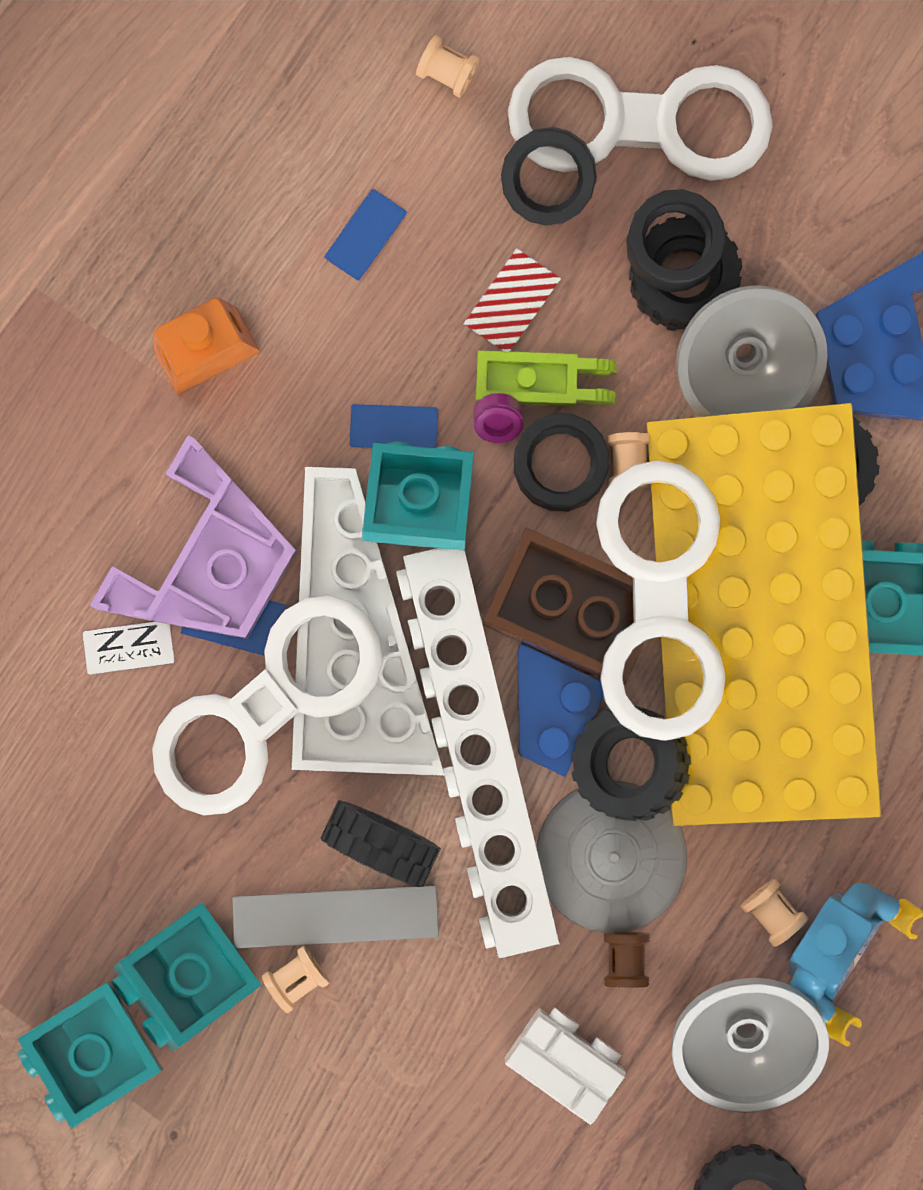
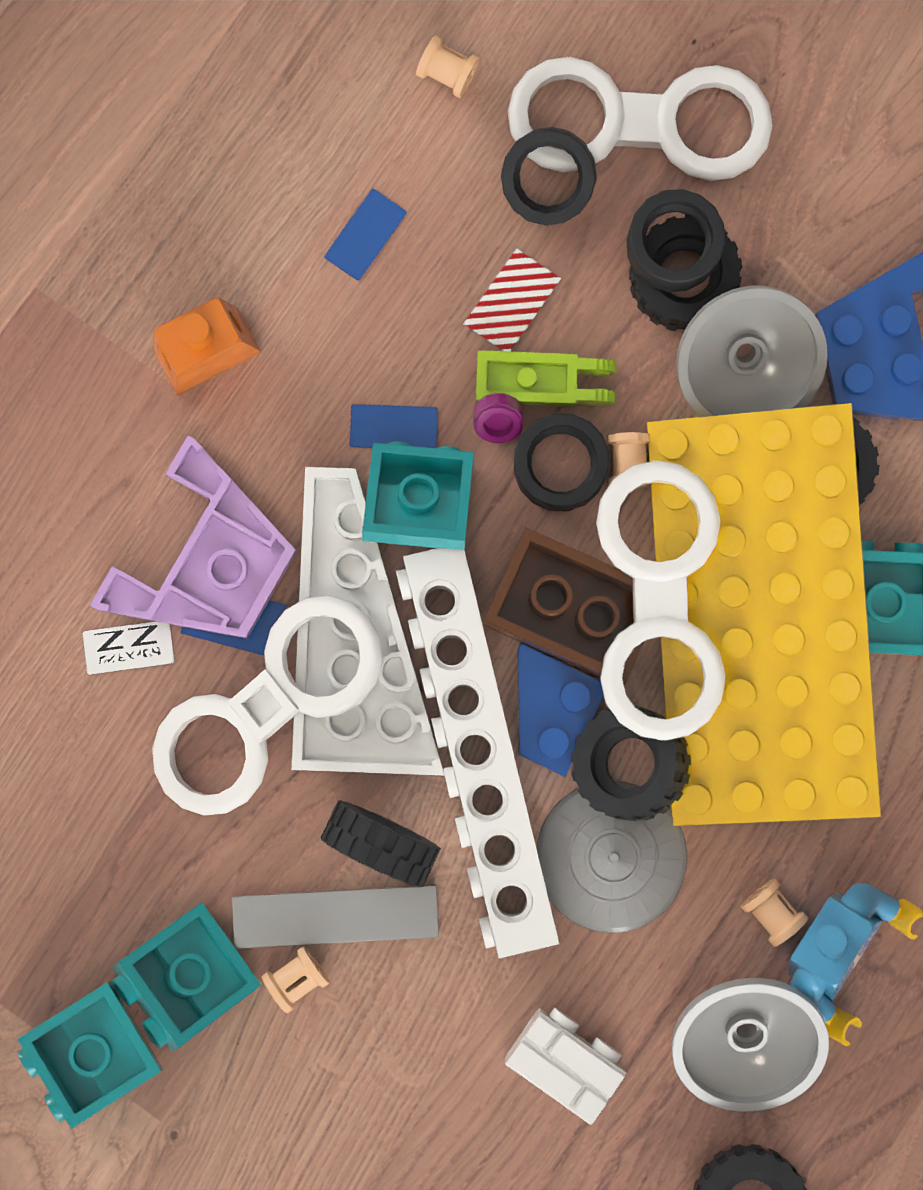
reddish brown bush [604,932,650,988] -> none

